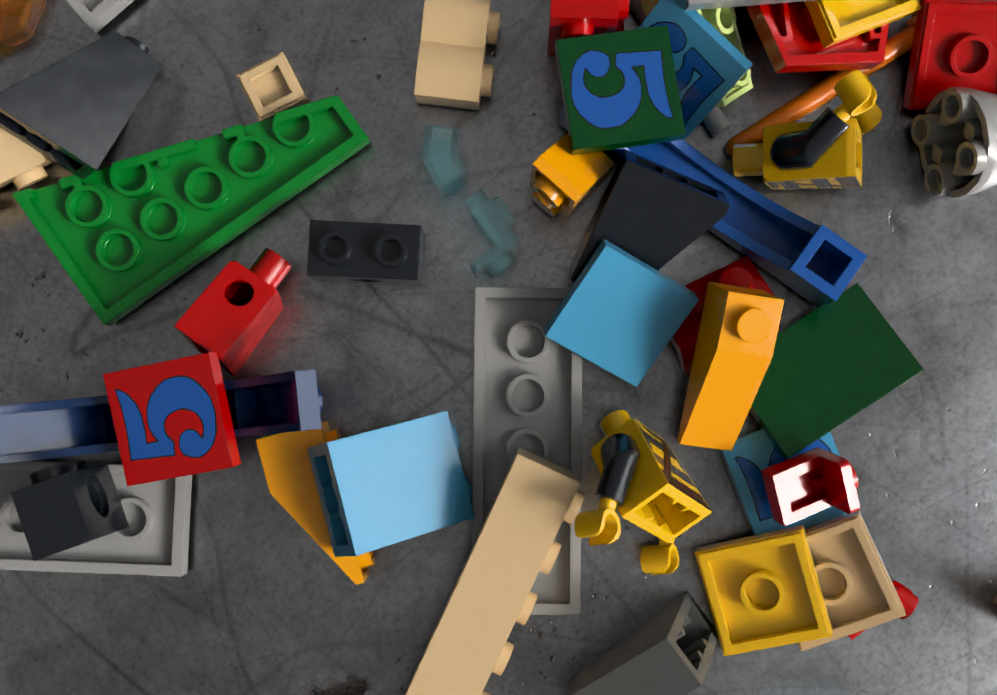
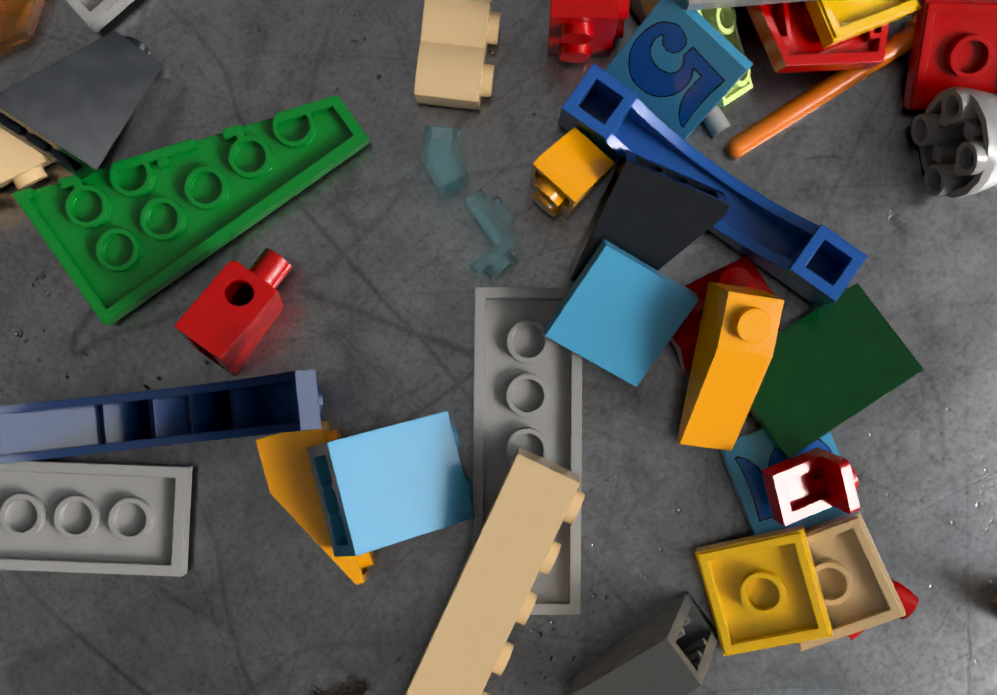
black brick [11,460,129,561] -> none
red tile [103,351,241,486] -> none
tan tile [236,52,309,121] -> none
black brick [307,220,425,287] -> none
dark green tile [555,25,686,155] -> none
torso [574,410,712,575] -> none
torso [733,70,882,190] -> none

